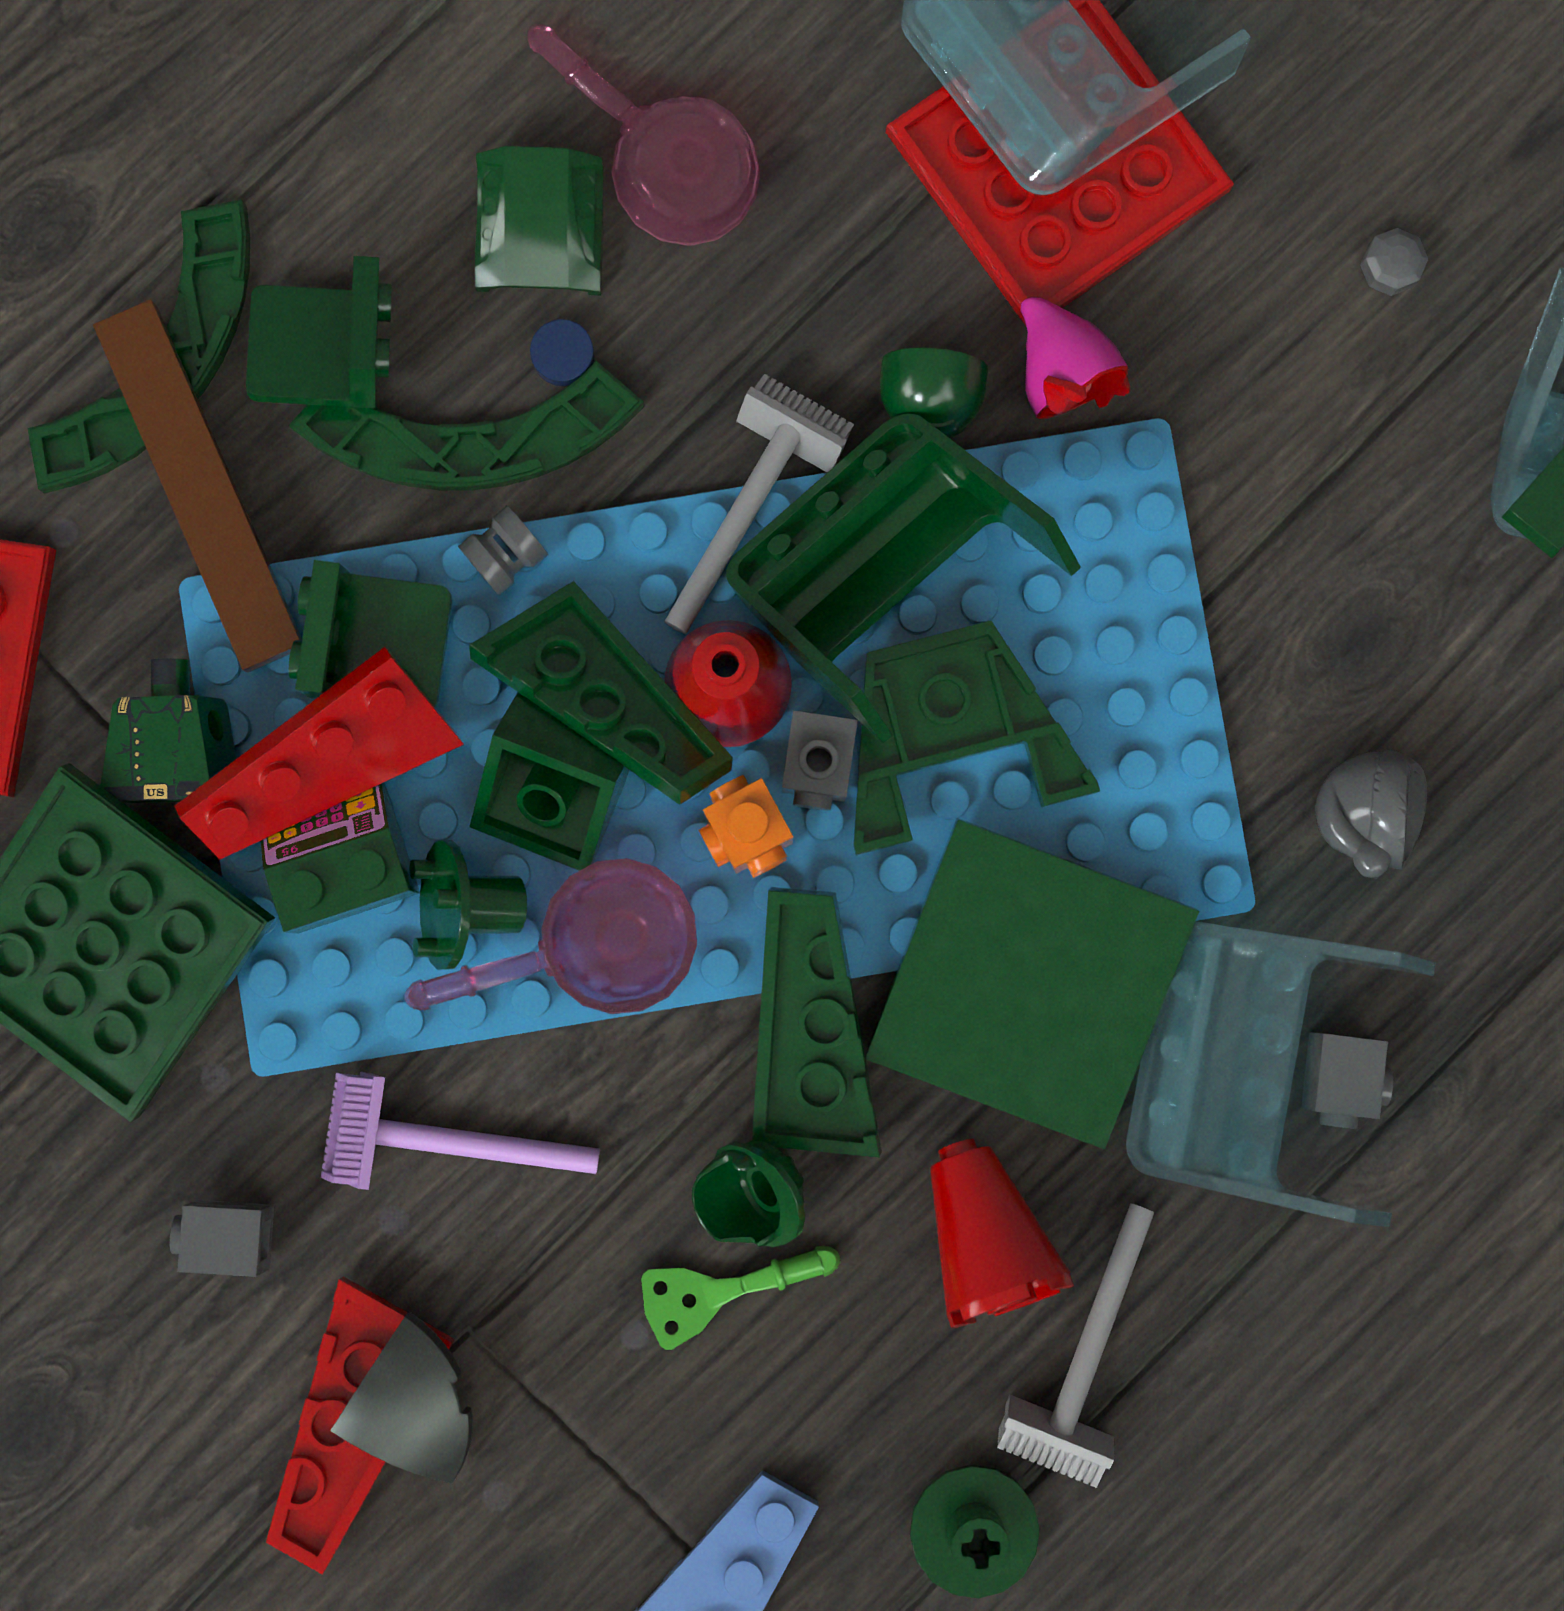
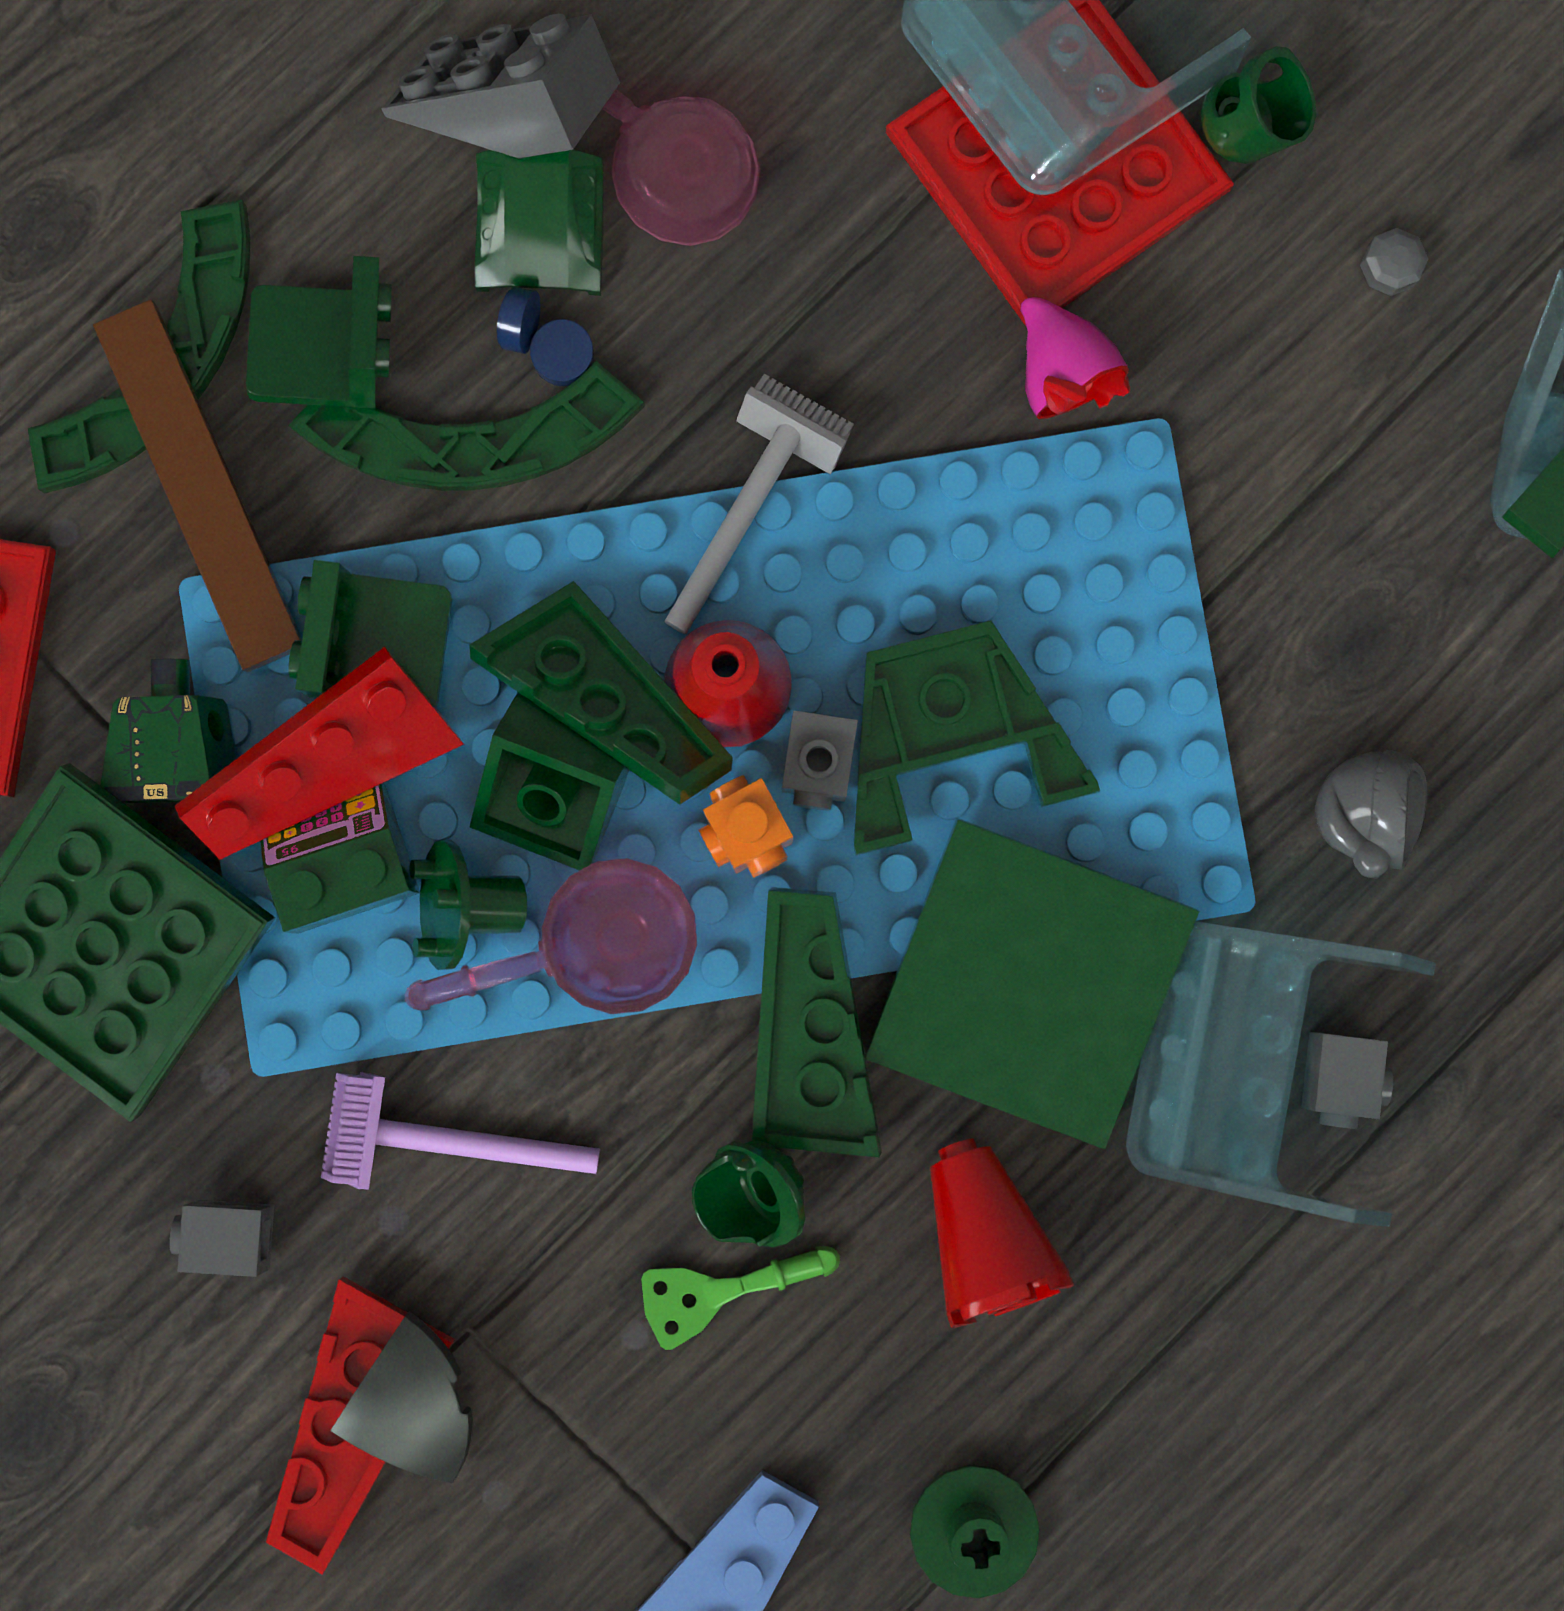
dark grey wheel [458,506,548,596] -> none
dark green windscreen [726,414,1081,743] -> none
dark green helmet [880,348,988,438] -> none
light grey piece [997,1203,1154,1488] -> none
none -> dark grey slope [381,13,620,158]
none -> dark blue tile [497,287,540,354]
none -> dark green helmet [1201,46,1316,164]

